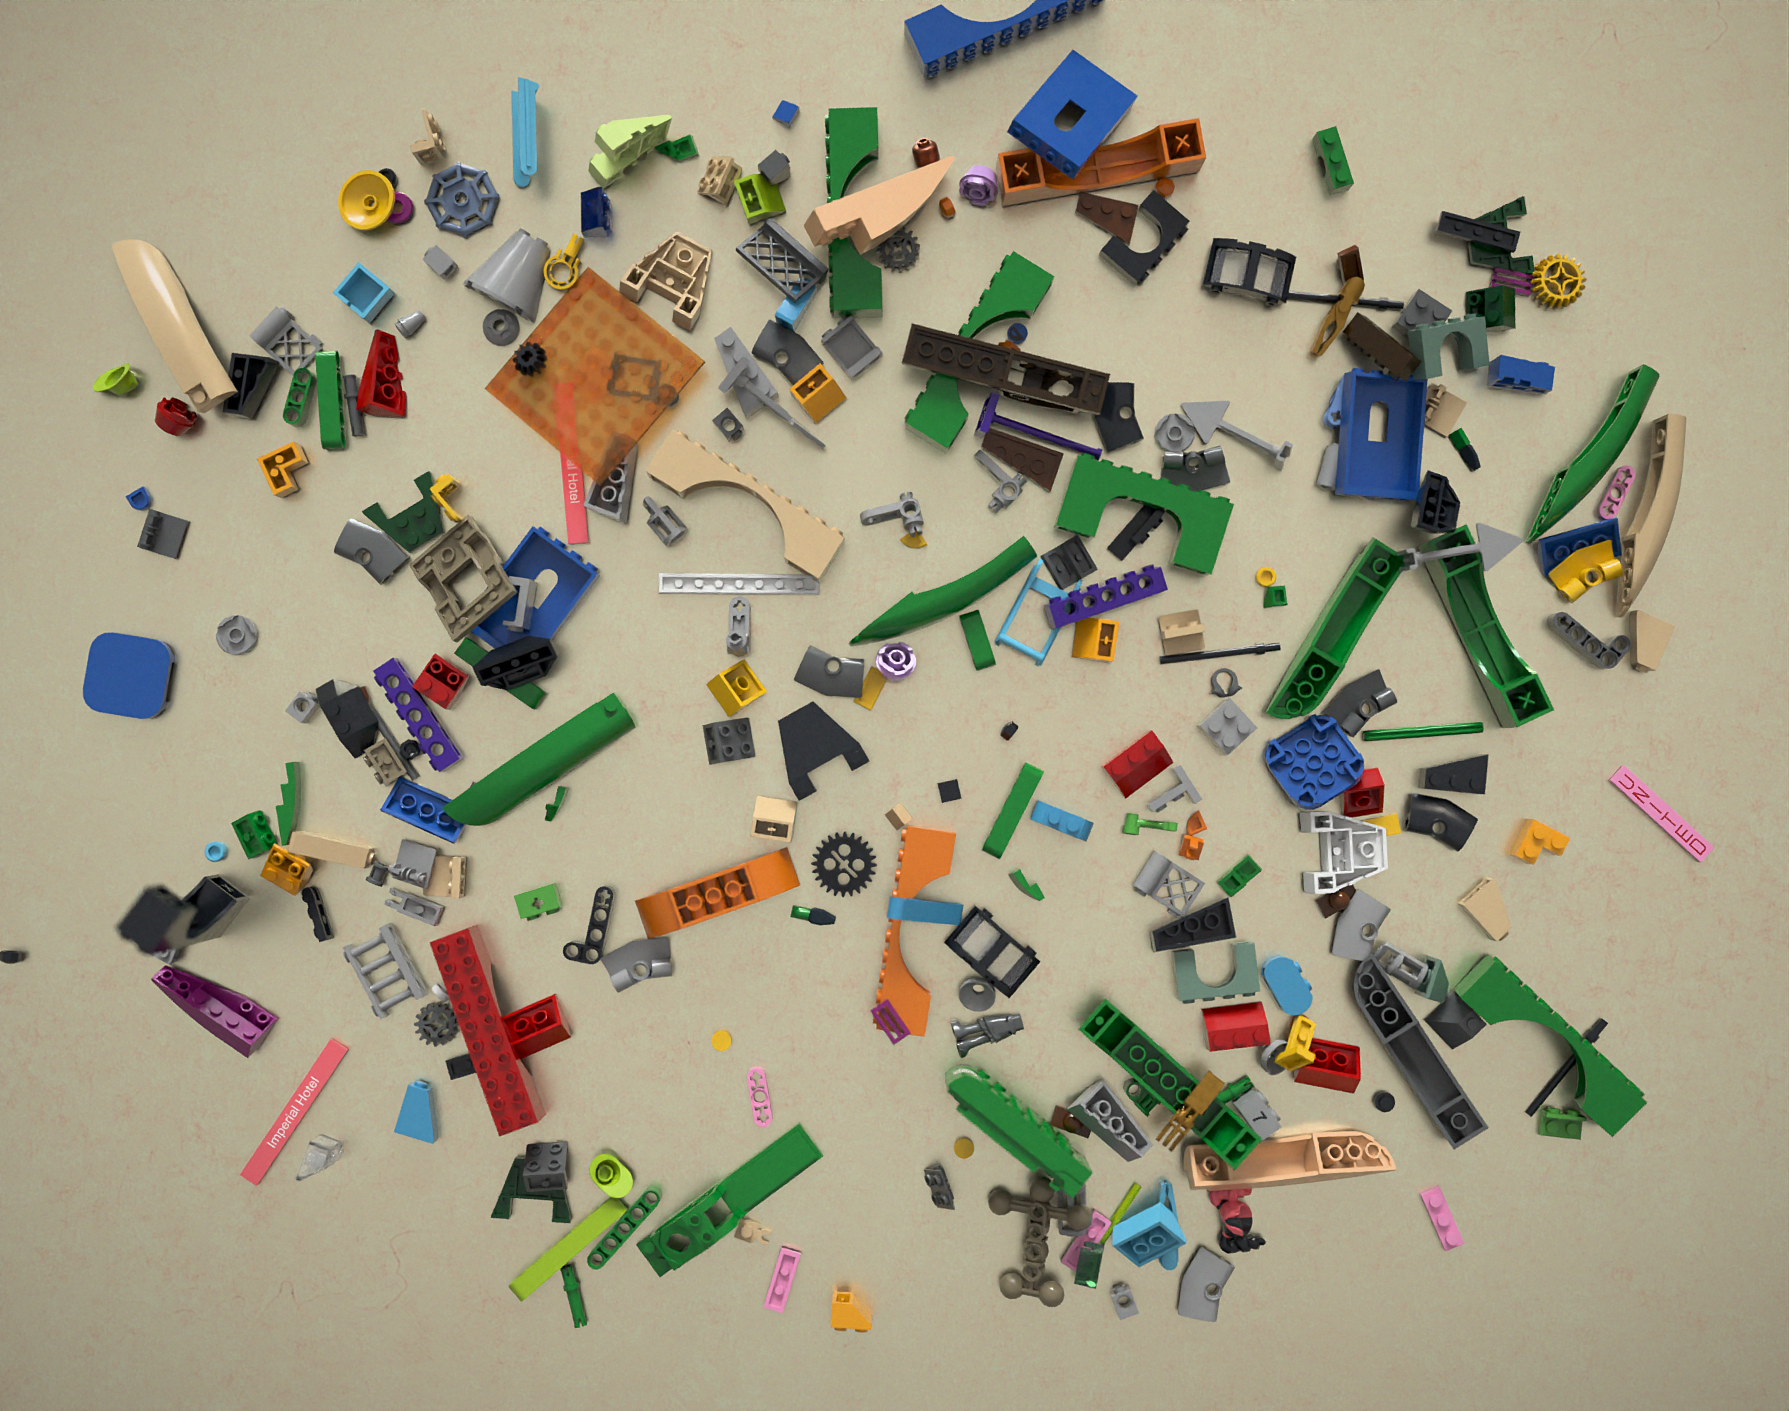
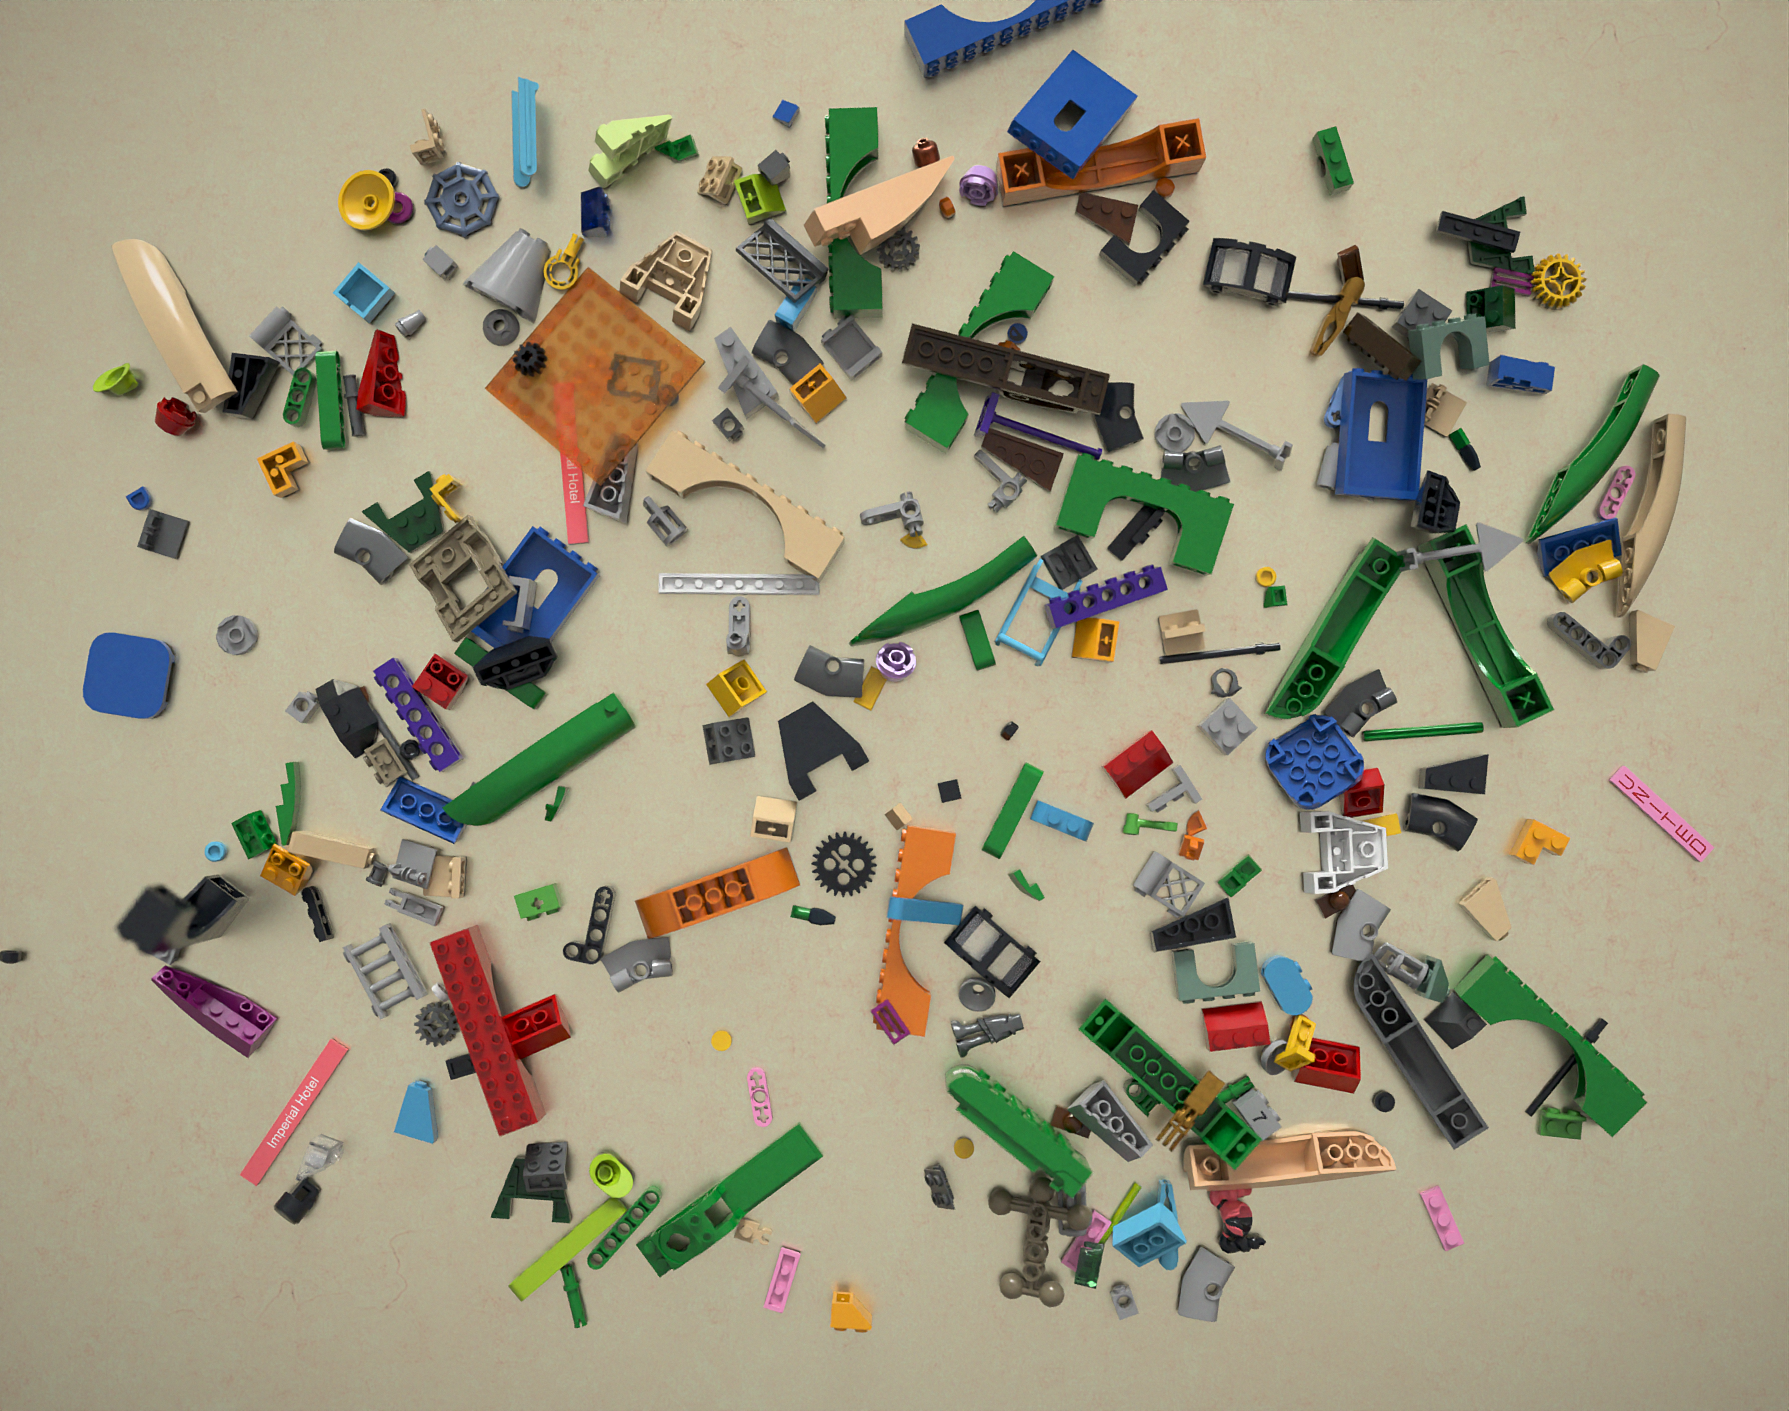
none -> black piece [274,1174,319,1225]

